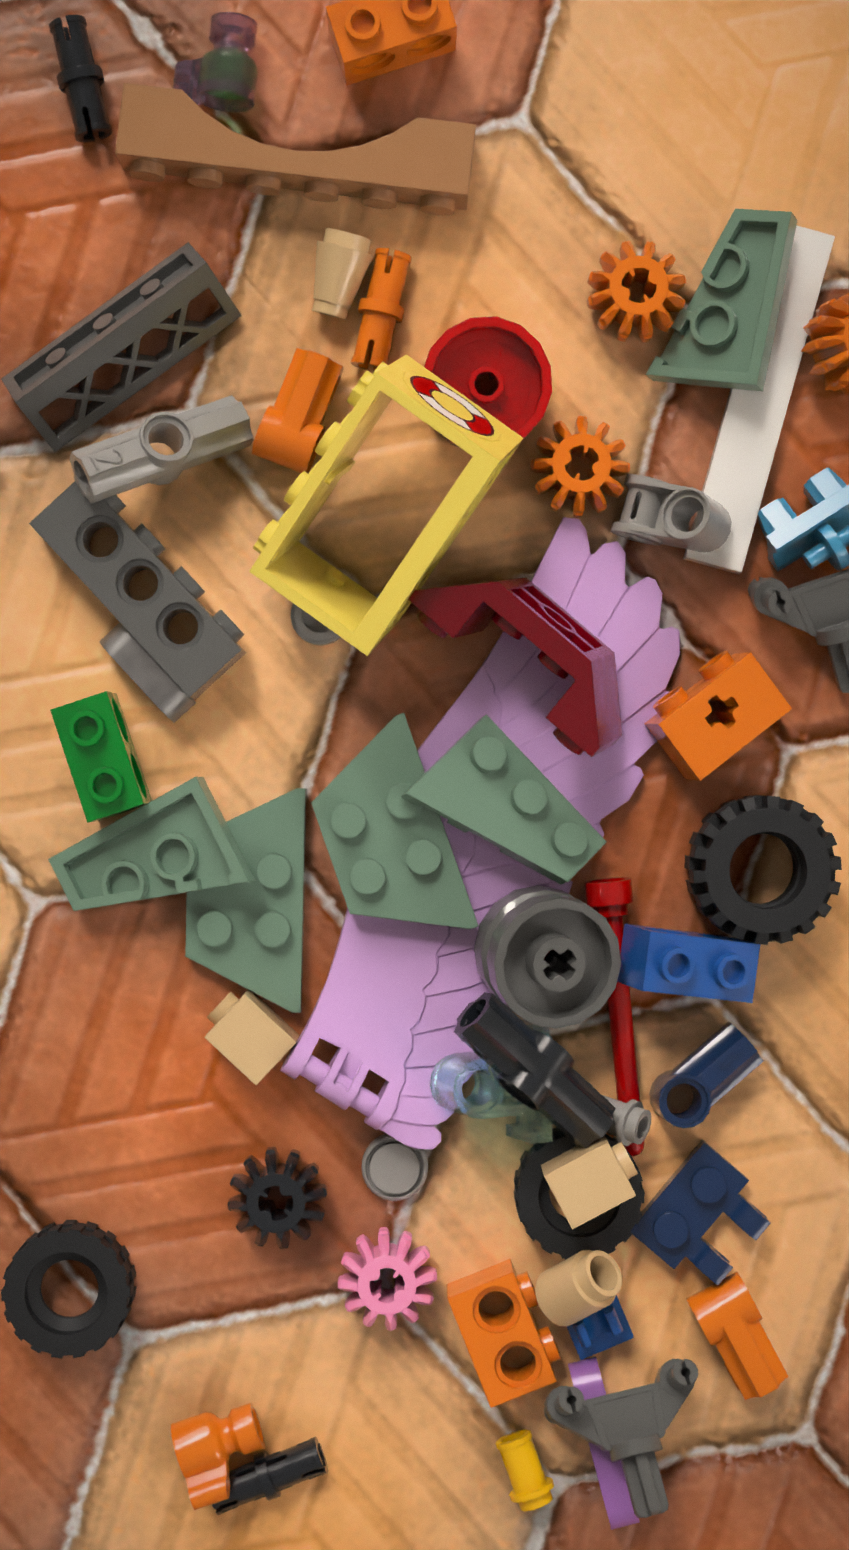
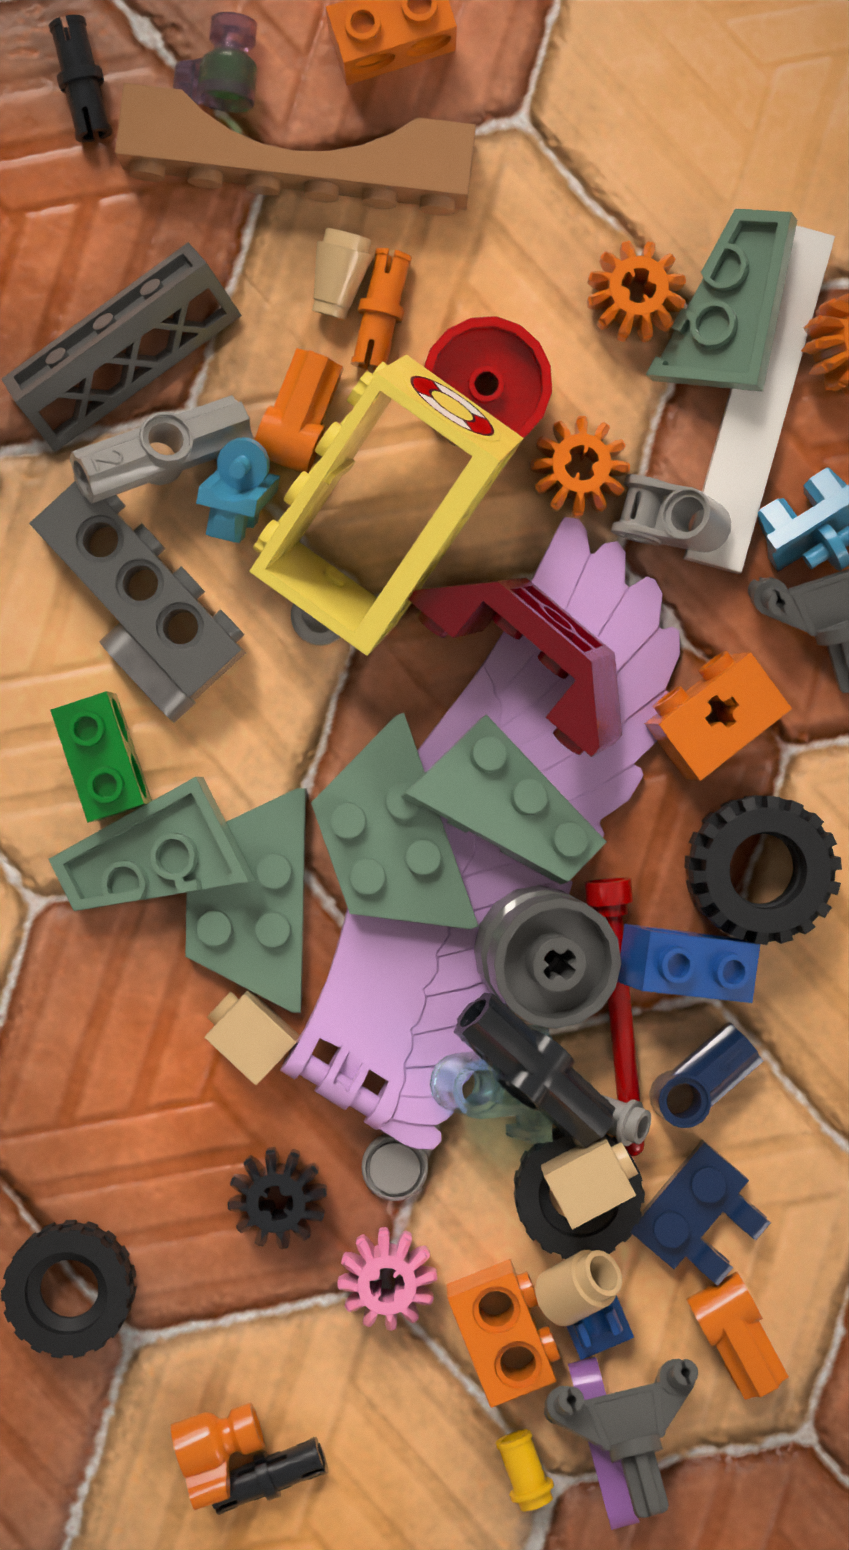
none -> dark azure hips [196,437,280,543]

